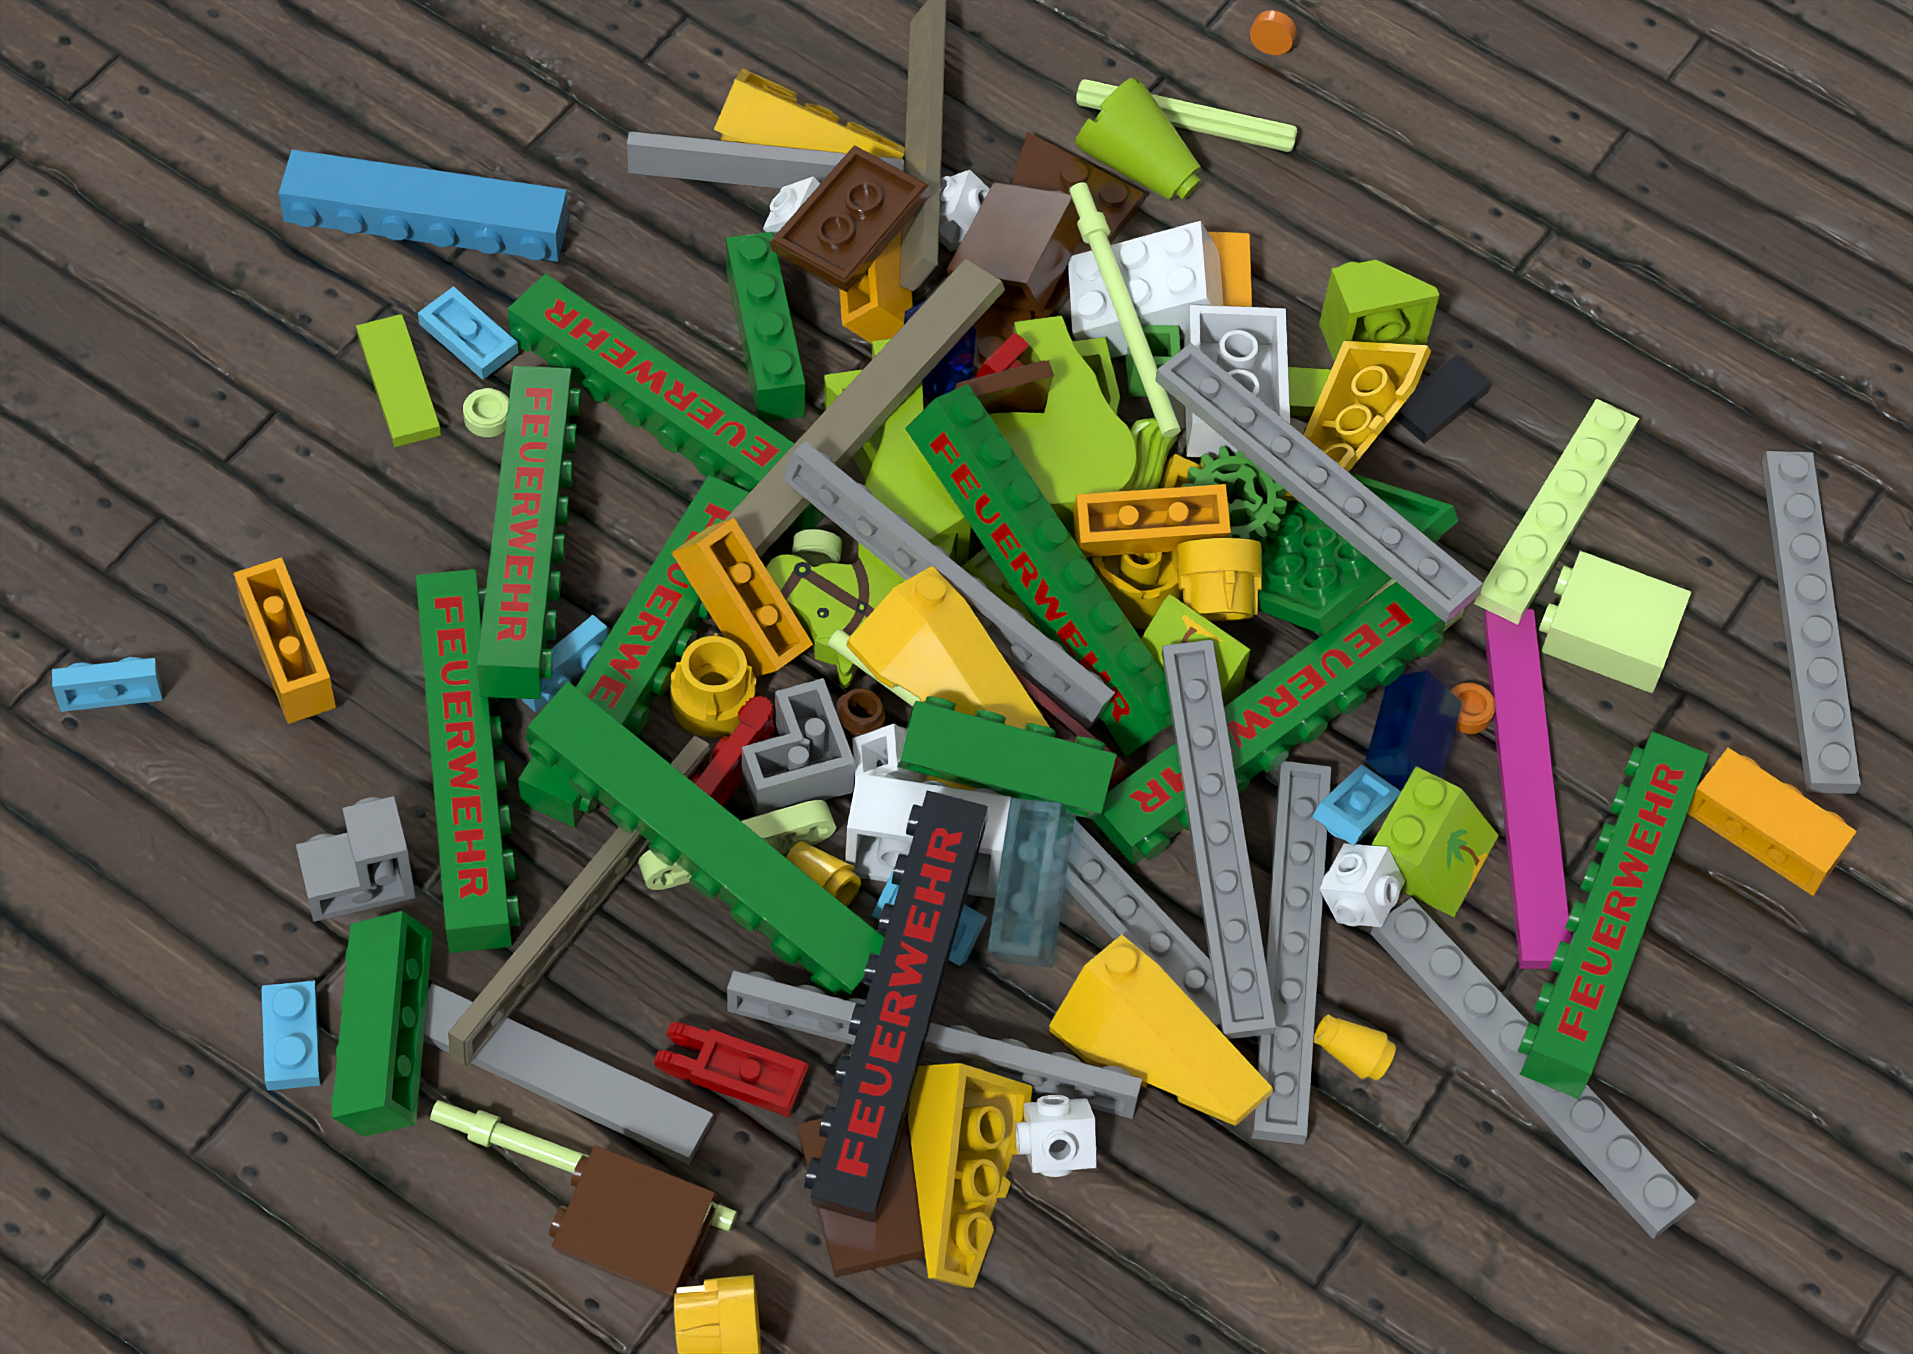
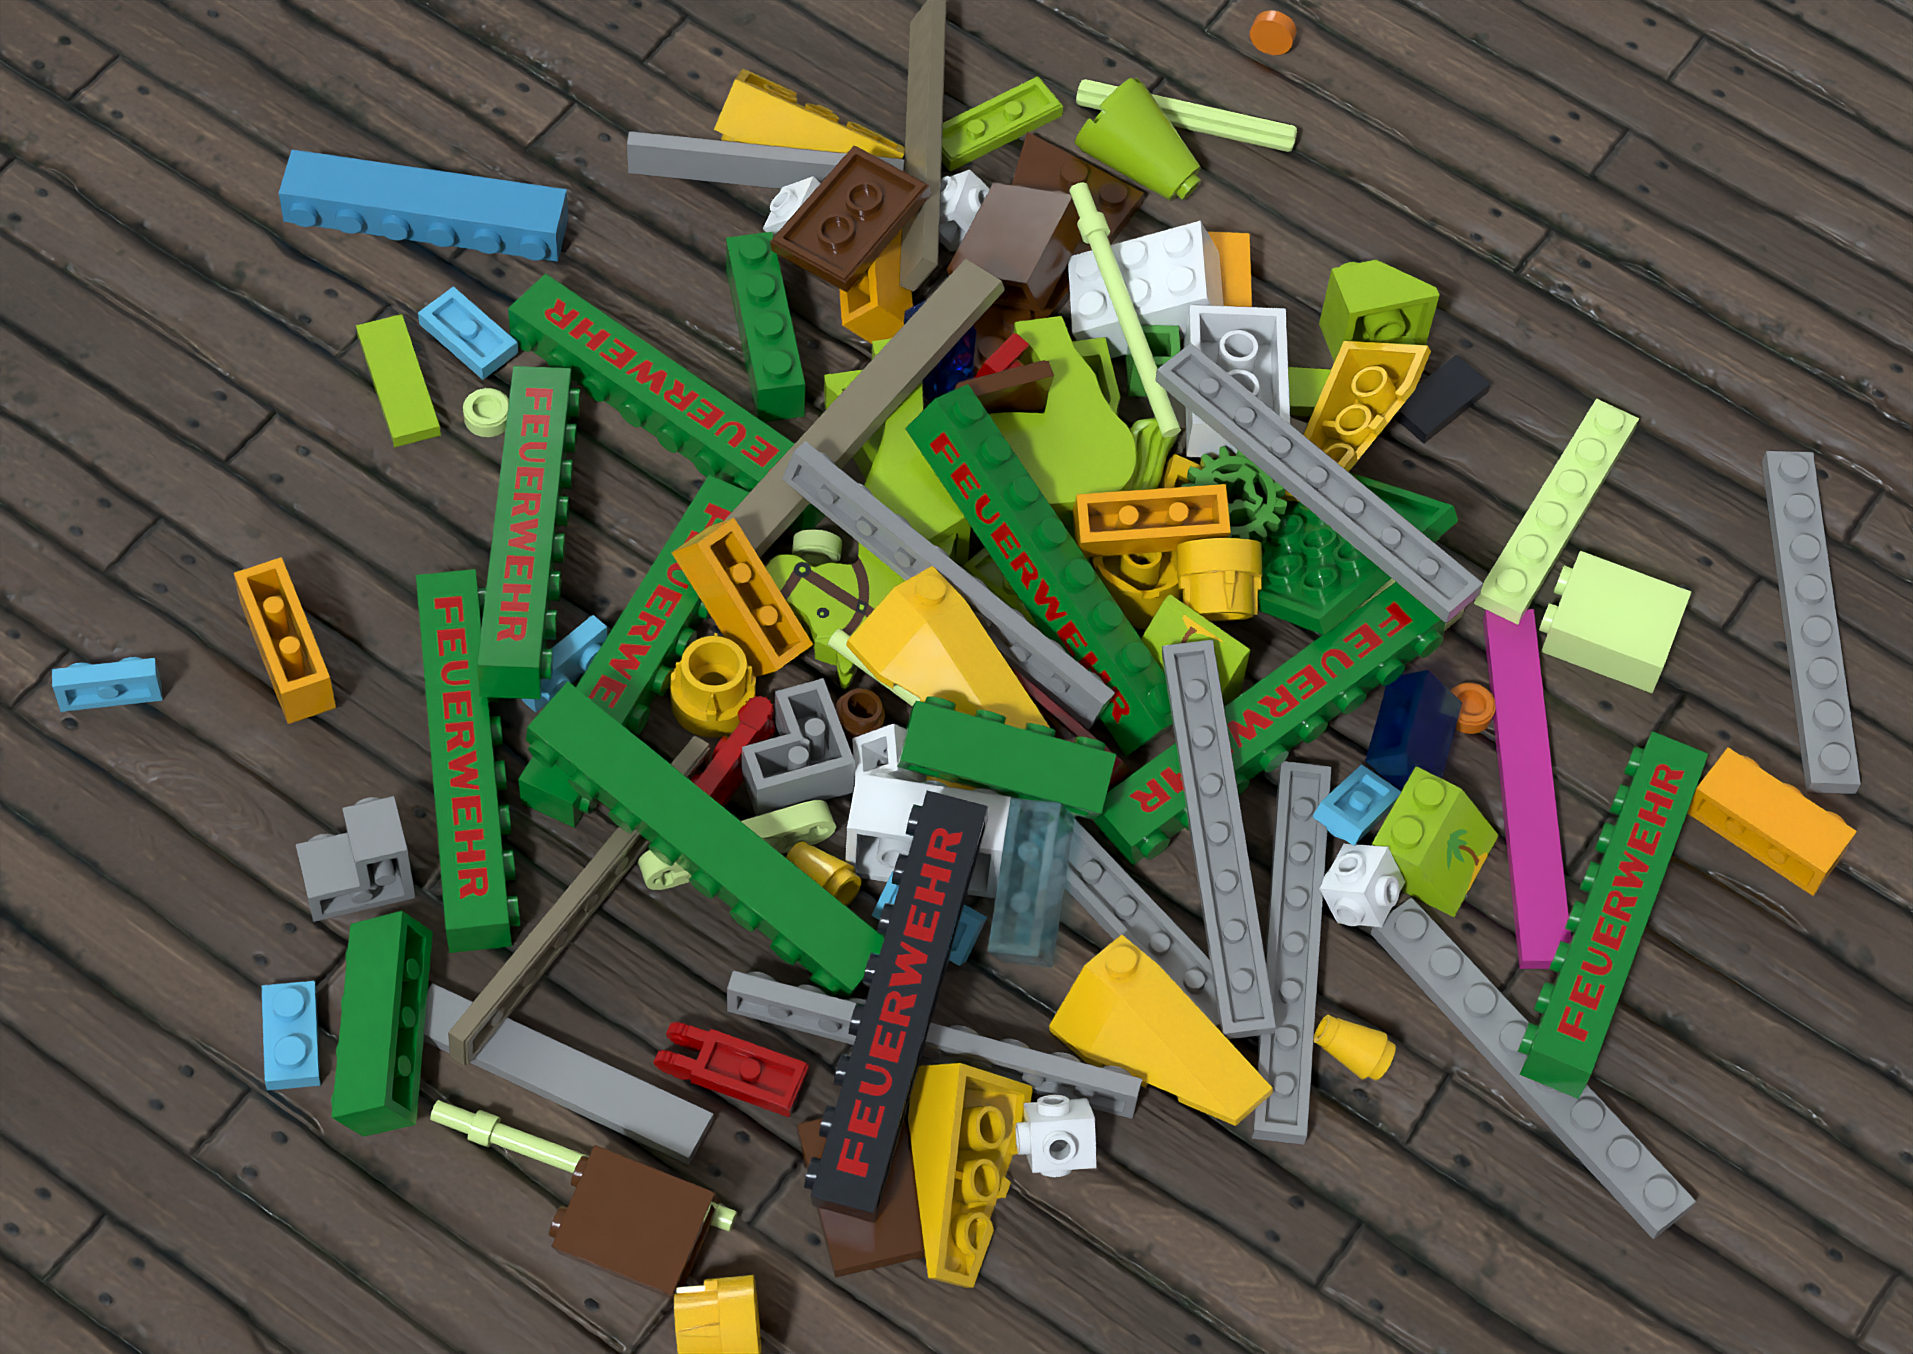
none -> lime tile [941,76,1063,172]

